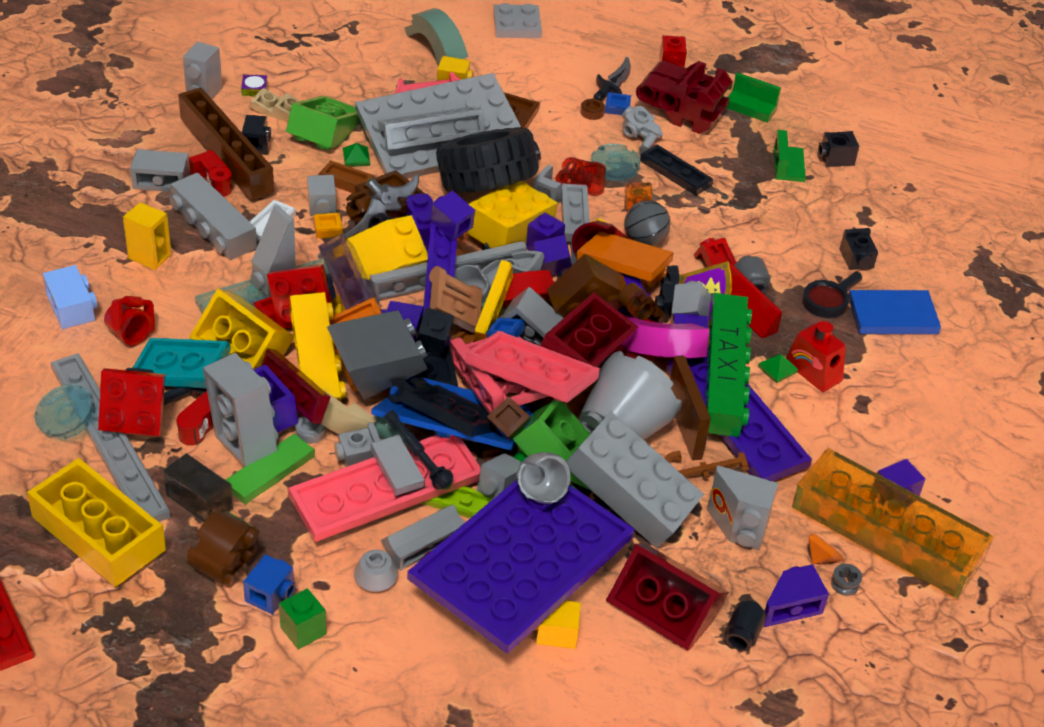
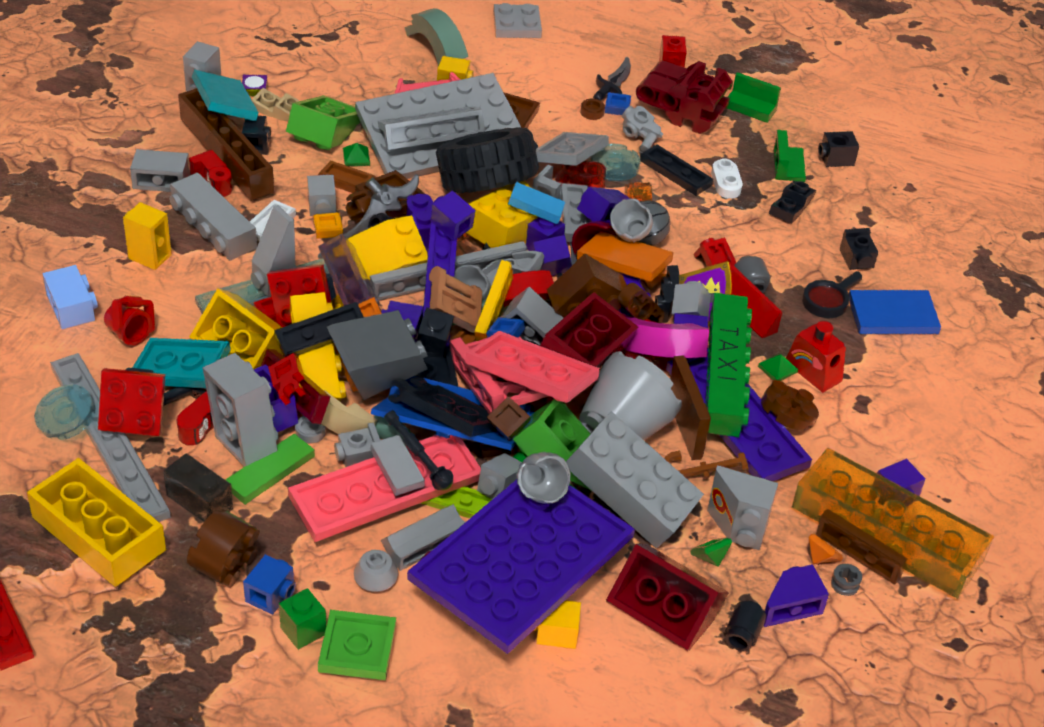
none -> teal tile [192,69,259,121]
none -> red plate [268,353,306,405]
none -> black tile [274,302,364,358]
none -> bright green plate [318,609,396,681]
none -> dark azure tile [508,182,565,224]
none -> light grey tile [536,132,609,166]
none -> dark purple brick [577,186,630,225]
none -> light grey hair [610,199,653,242]
none -> green slope [690,538,732,567]
none -> white plate [711,158,743,199]
none -> reddish brown plate [761,380,819,431]
none -> black slope [769,181,816,224]
none -> reddish brown tile [816,509,908,584]

